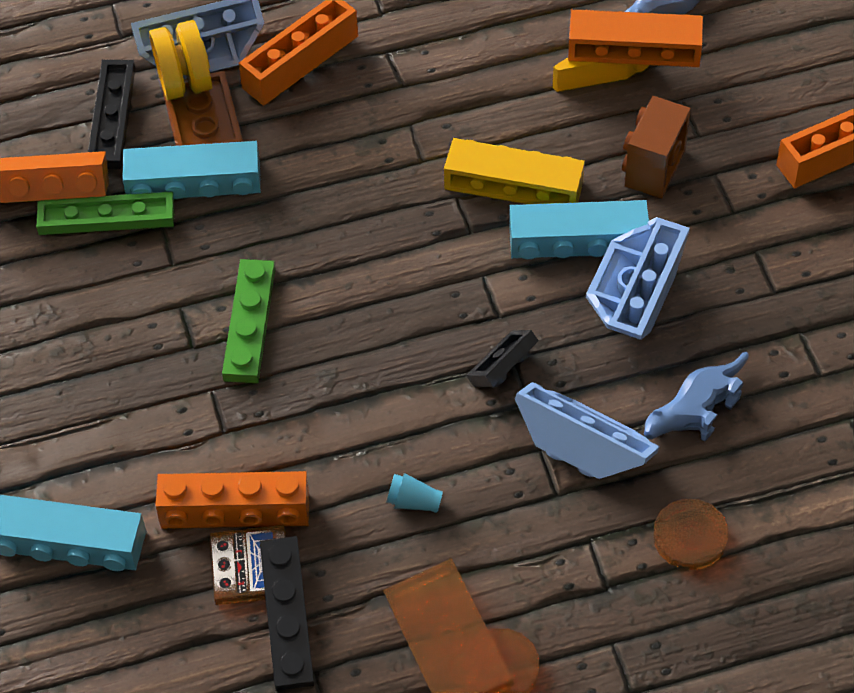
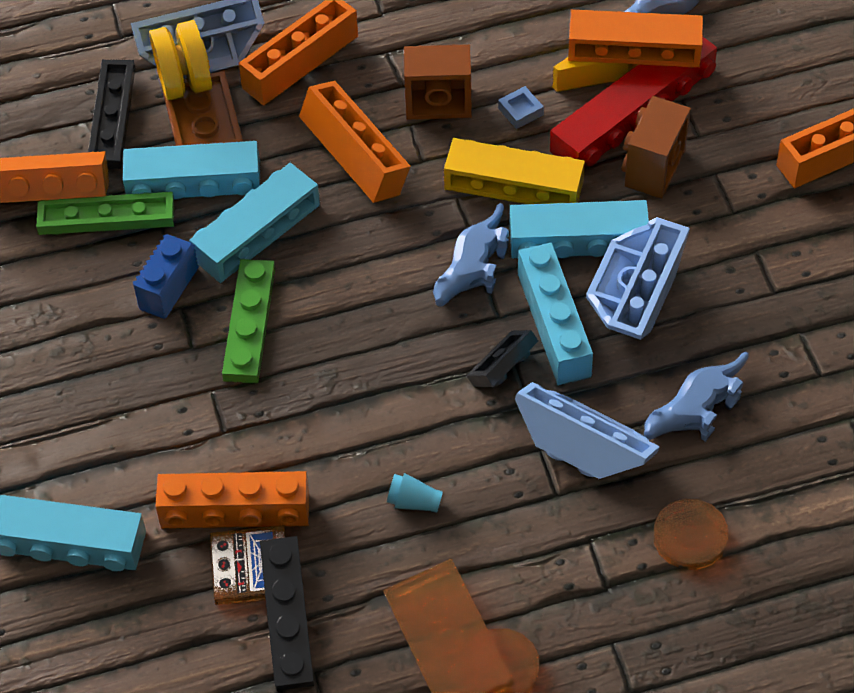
none -> blue brick [133,234,199,319]
none -> medium azure brick [189,163,320,283]
none -> orange brick [299,80,411,203]
none -> dark orange brick [404,44,472,120]
none -> medium blue animal [433,203,509,307]
none -> medium blue plate [498,86,544,129]
none -> medium azure brick [518,242,593,385]
none -> red brick [550,36,717,169]

